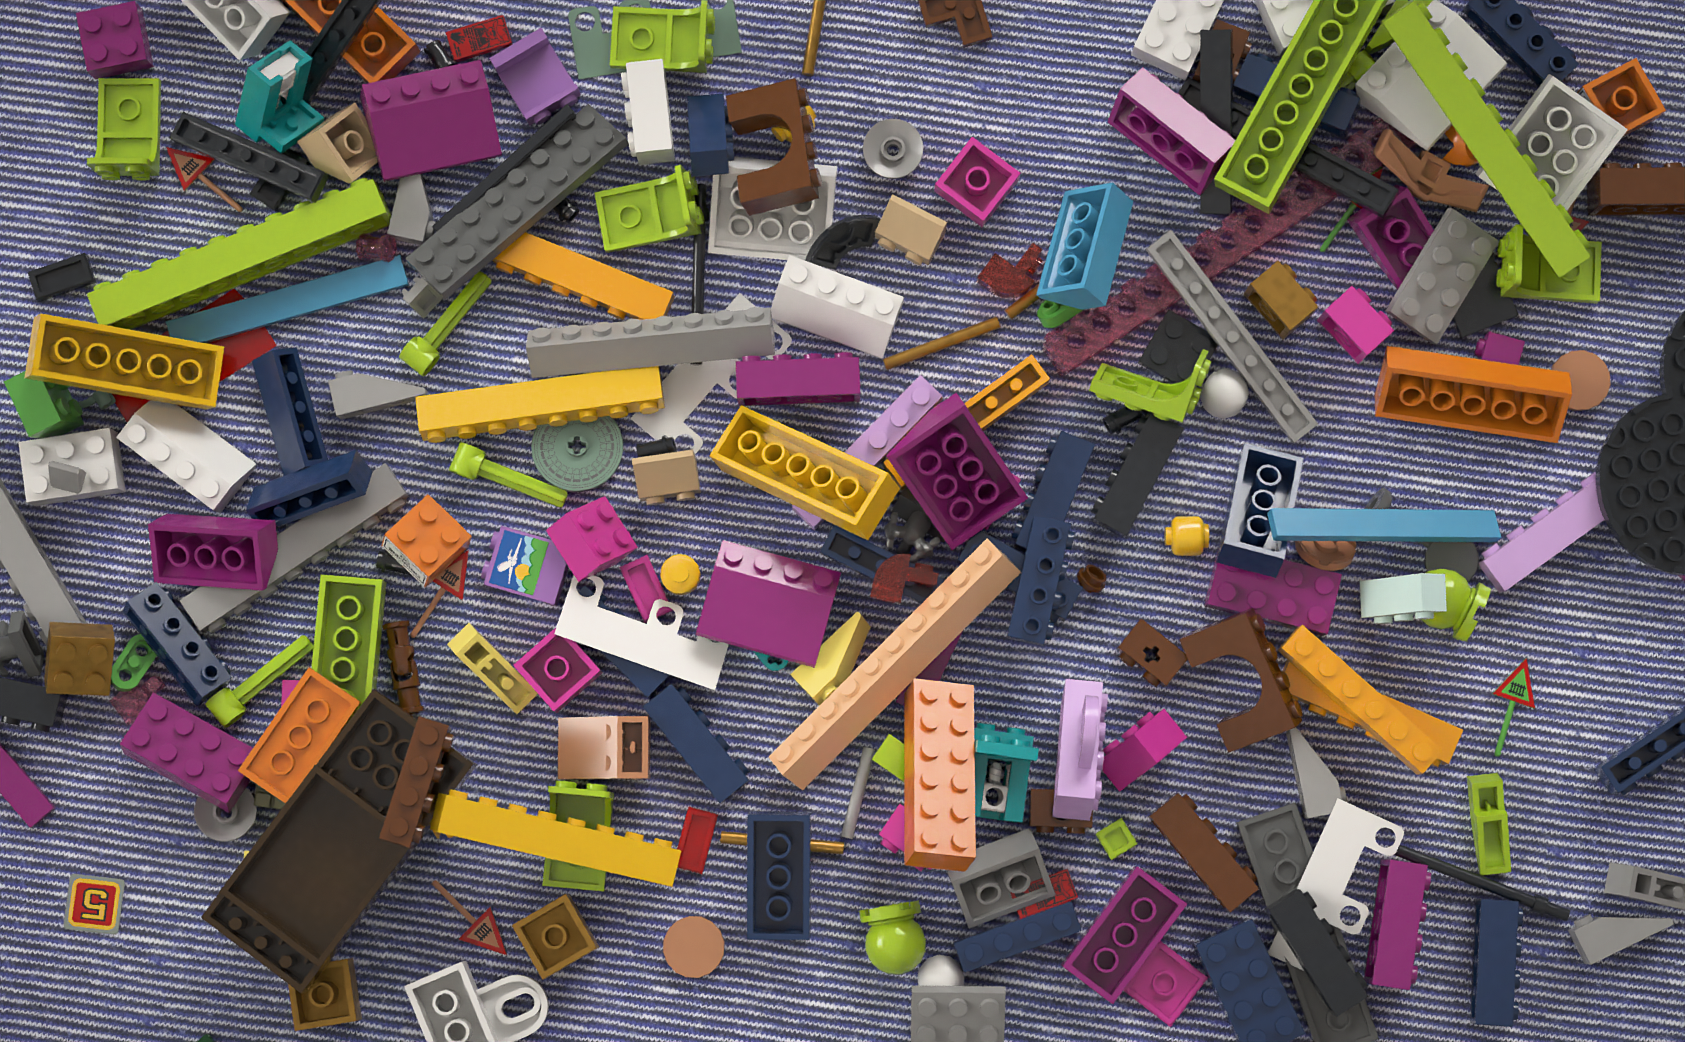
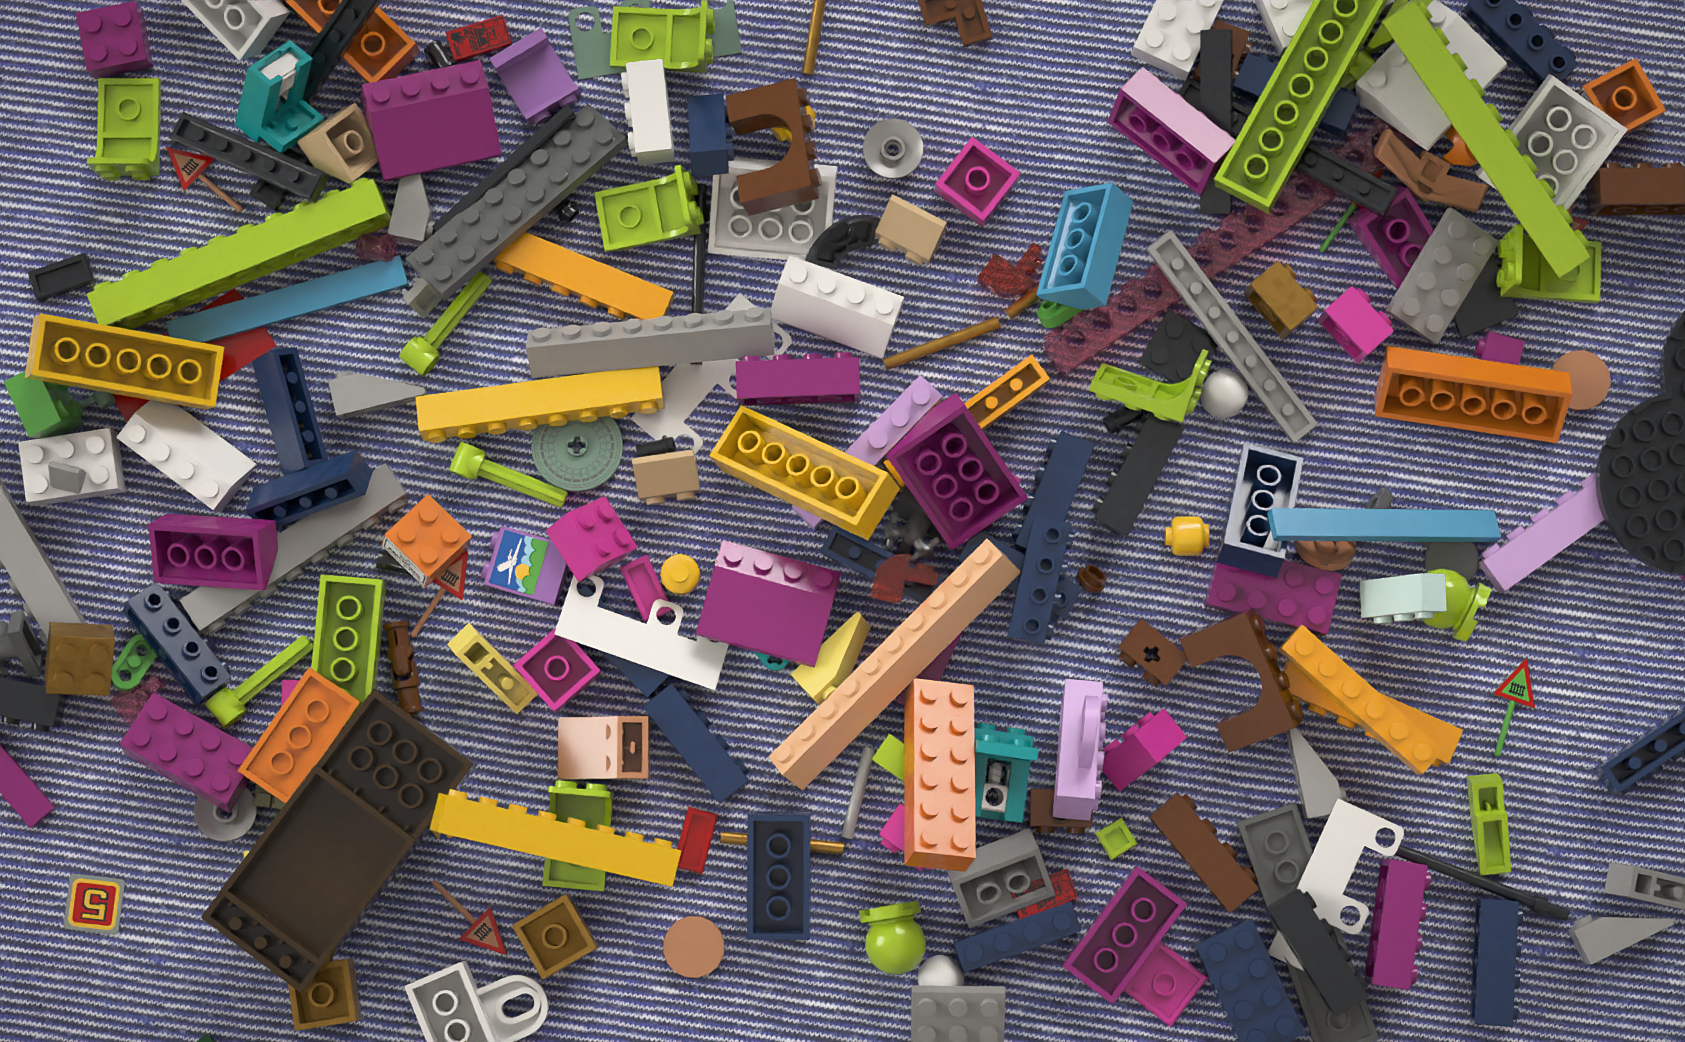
reddish brown brick [379,716,454,849] -> none

